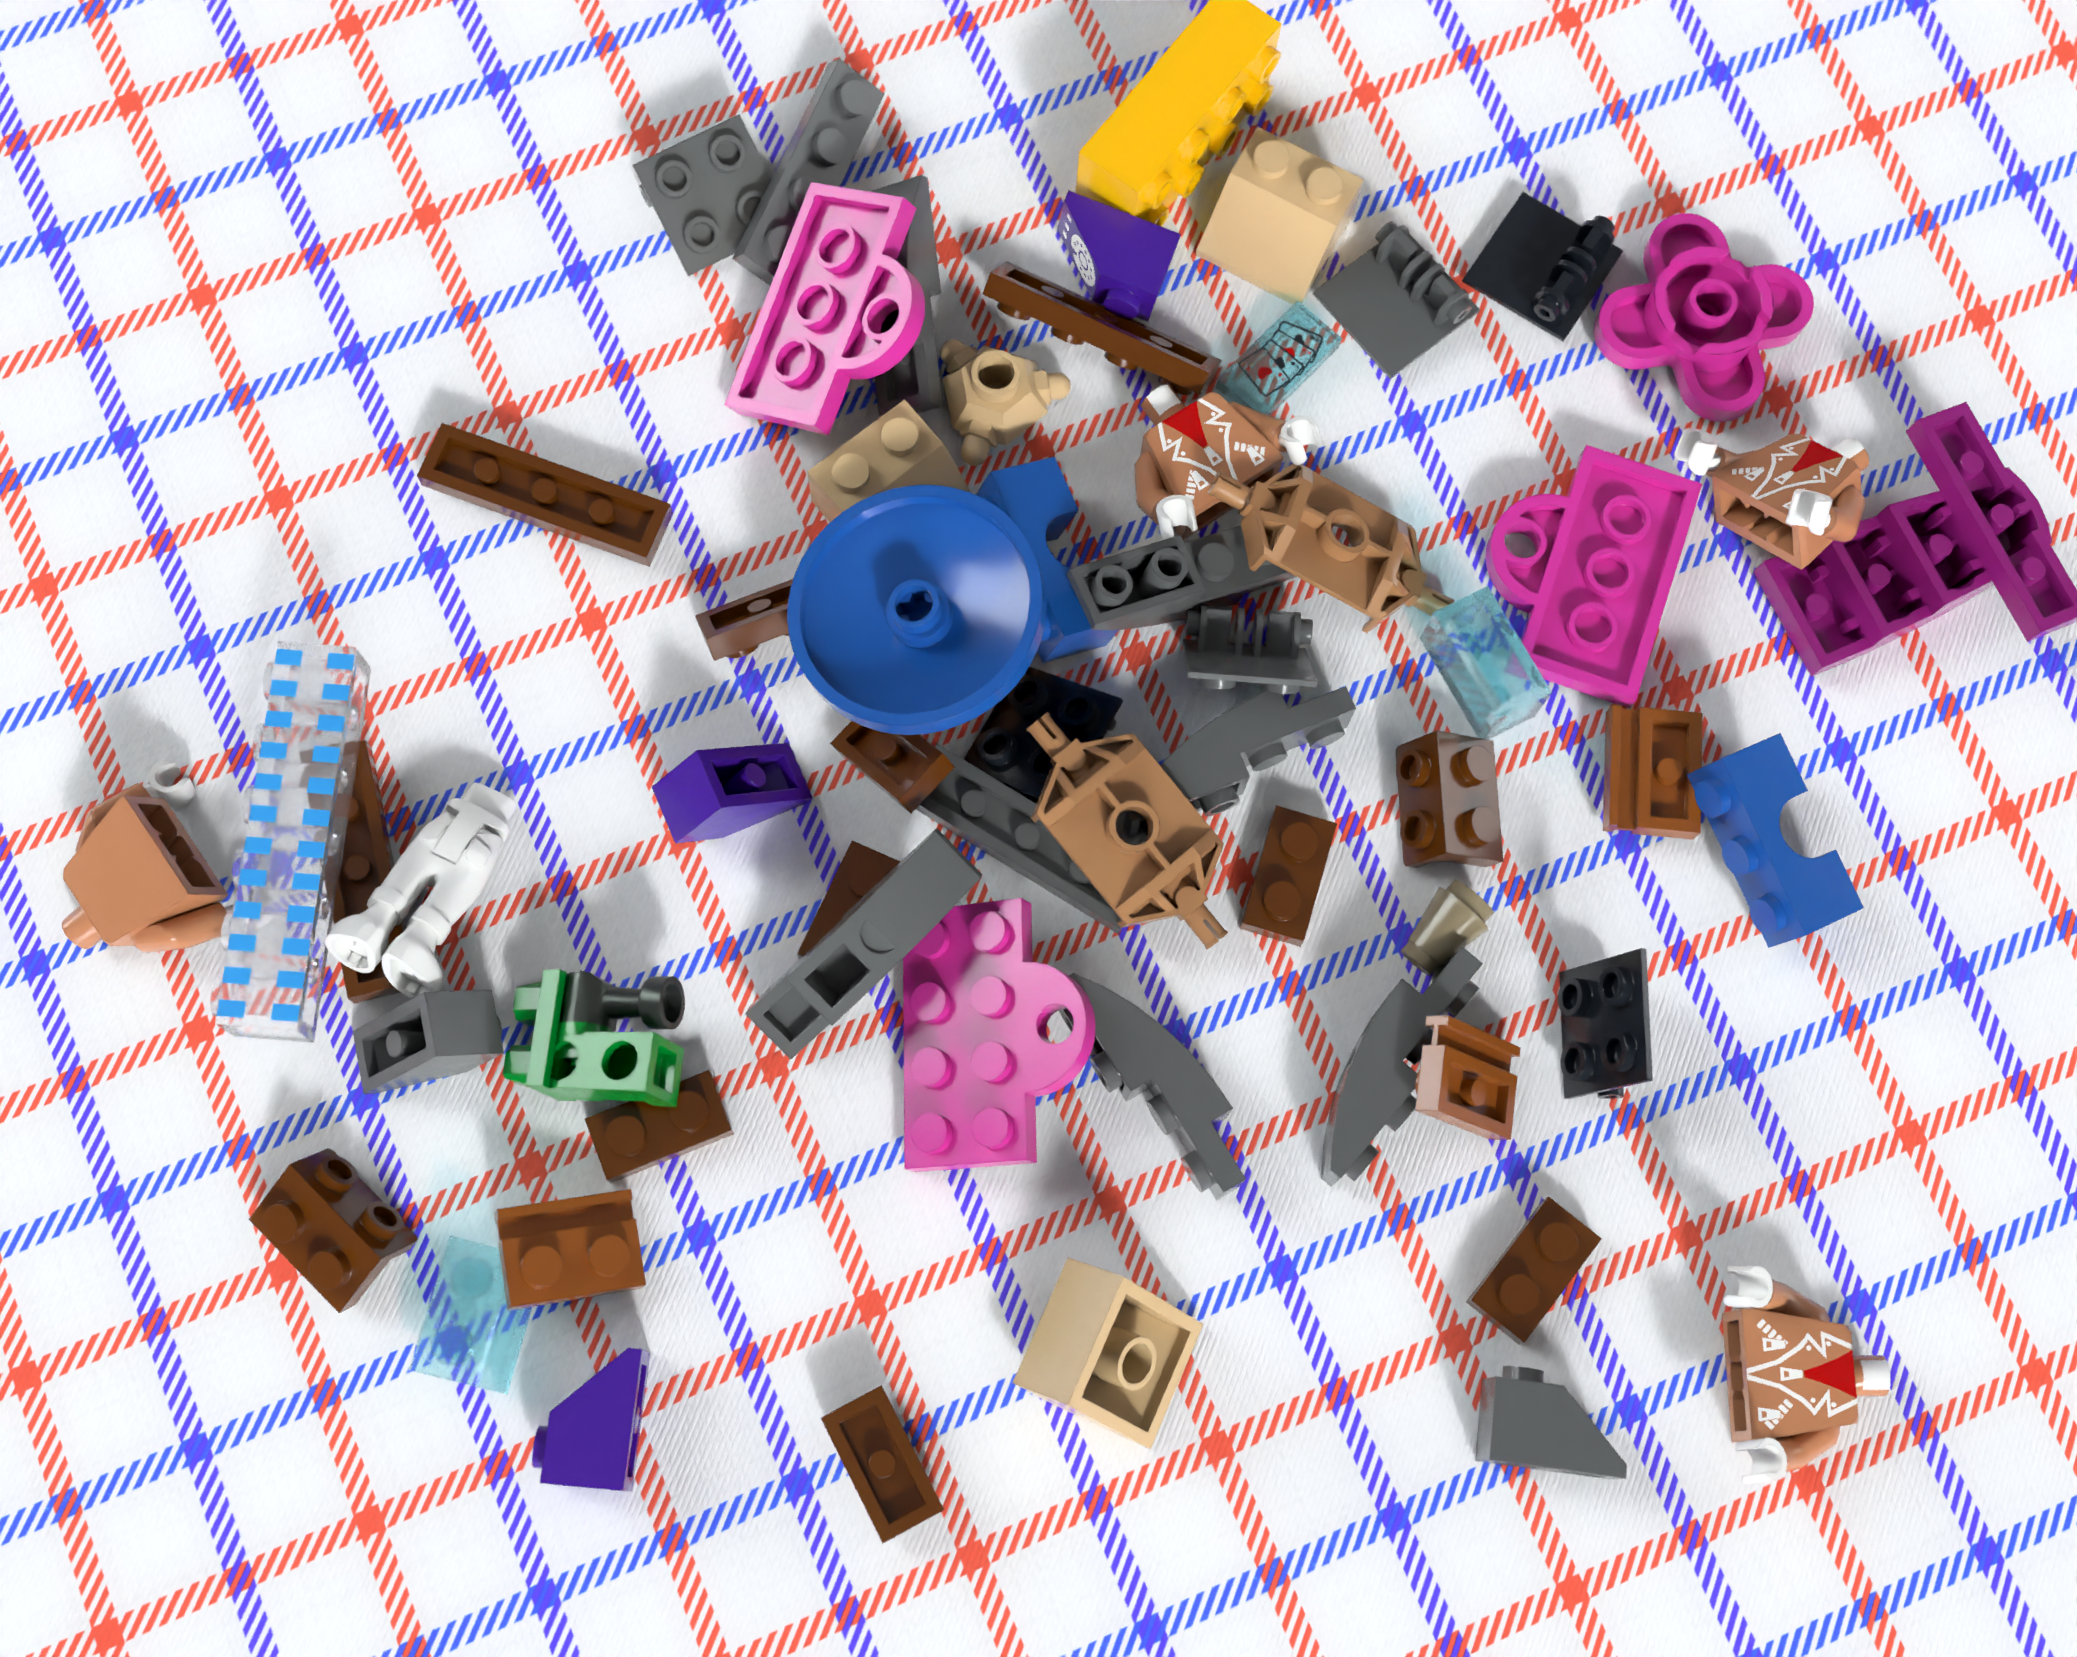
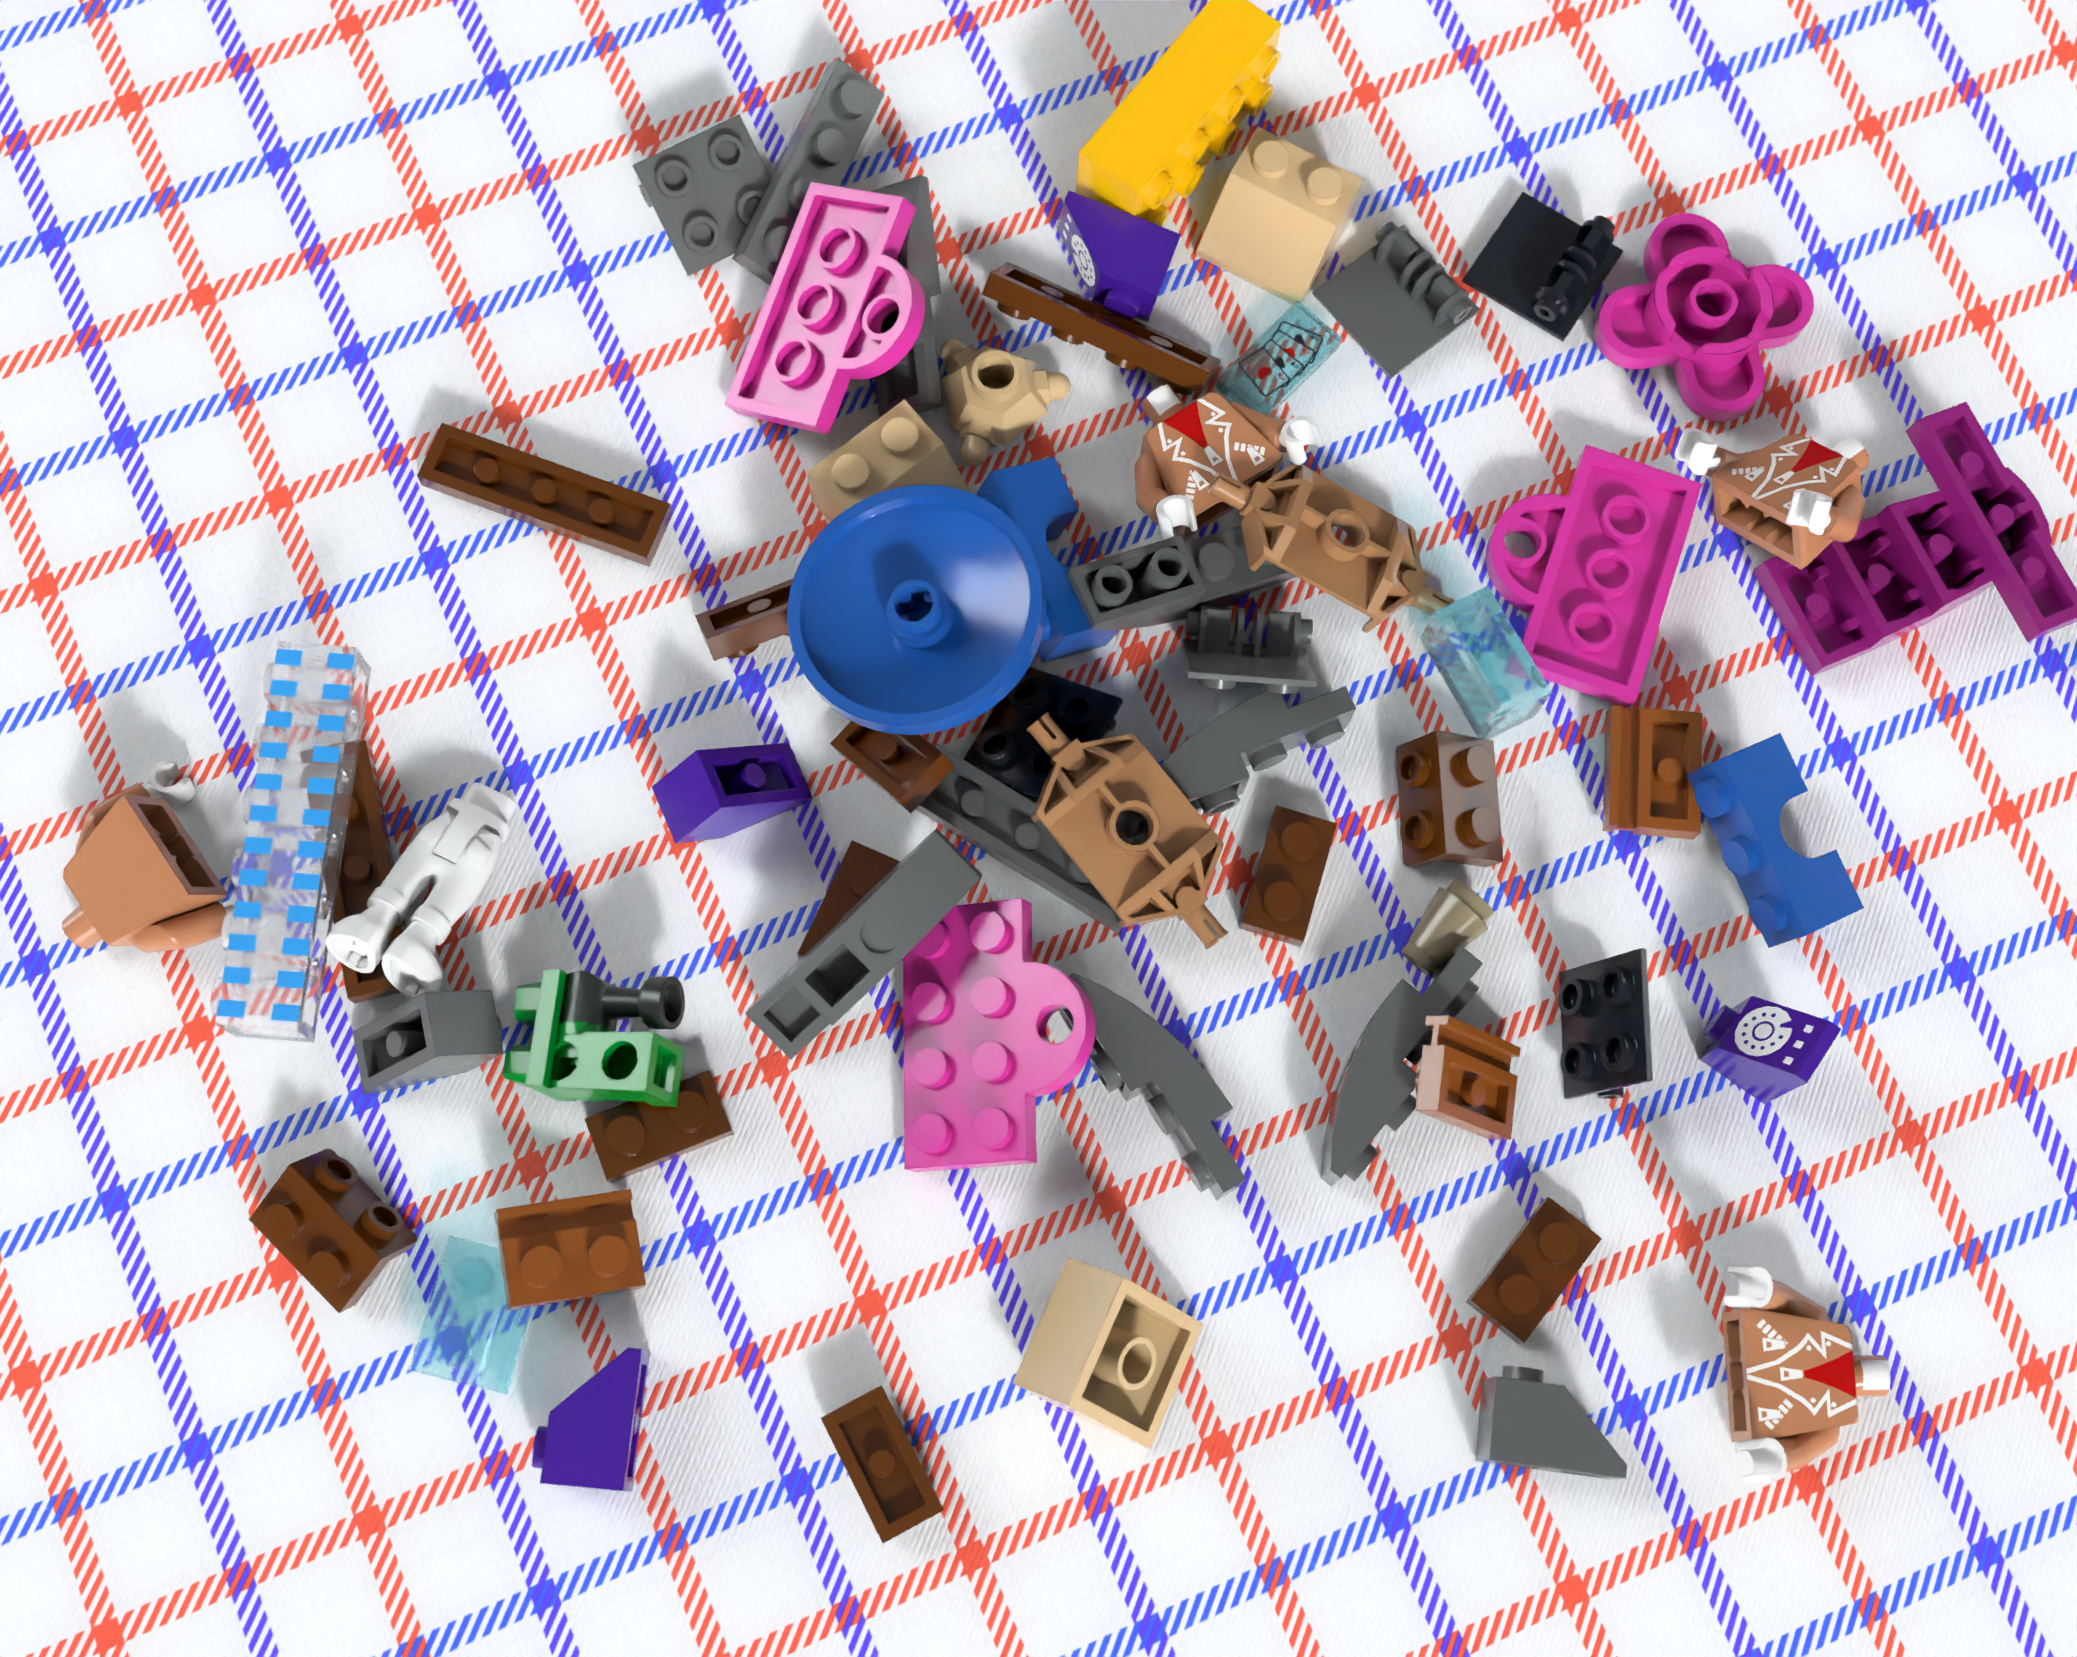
none -> dark purple slope [1699,996,1841,1104]

